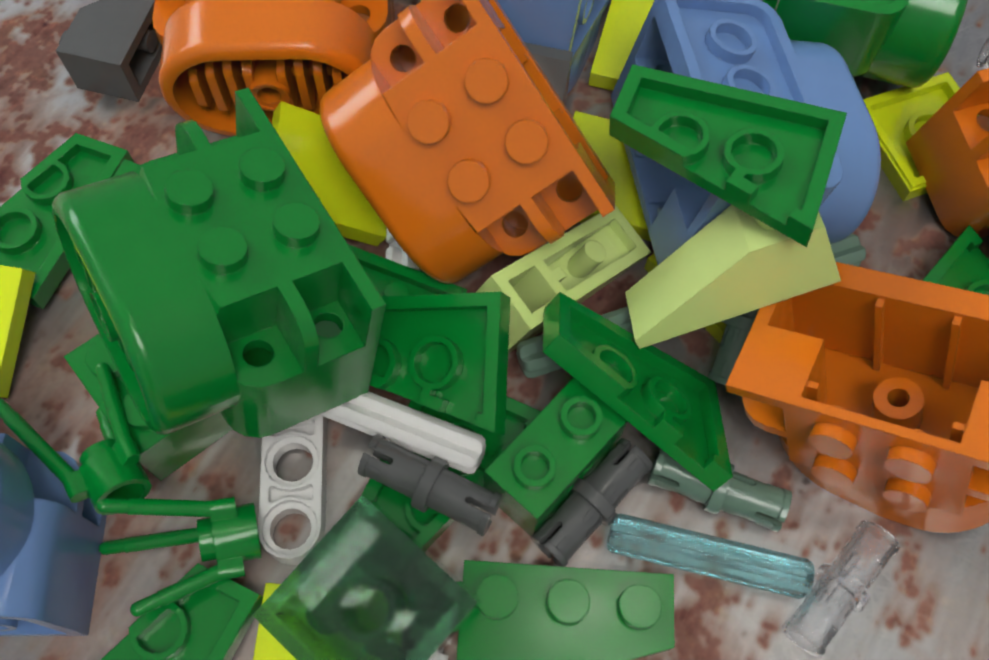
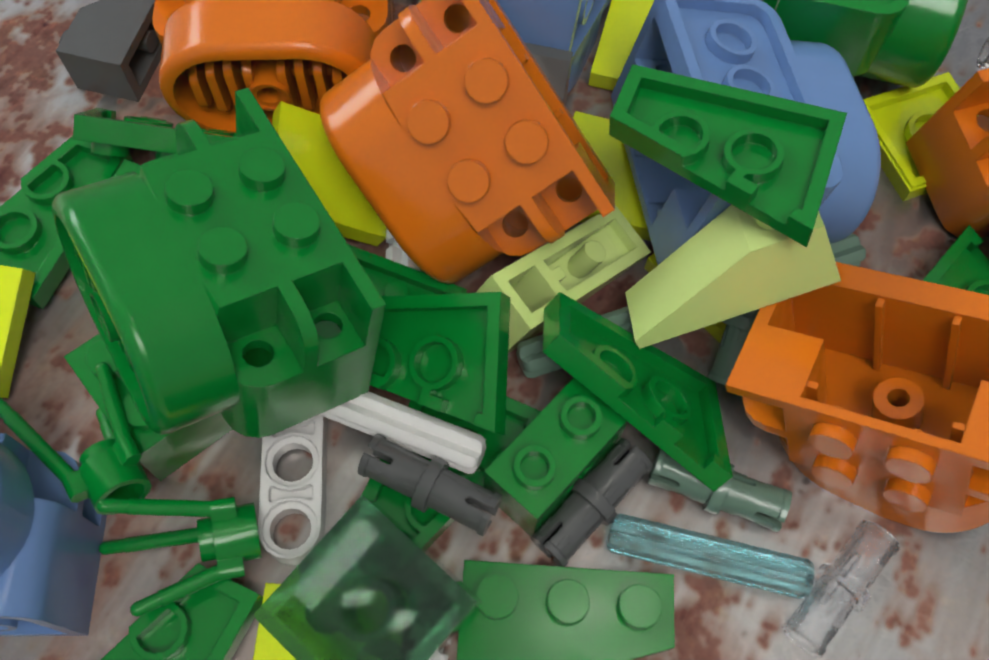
none -> green wing [73,108,236,159]

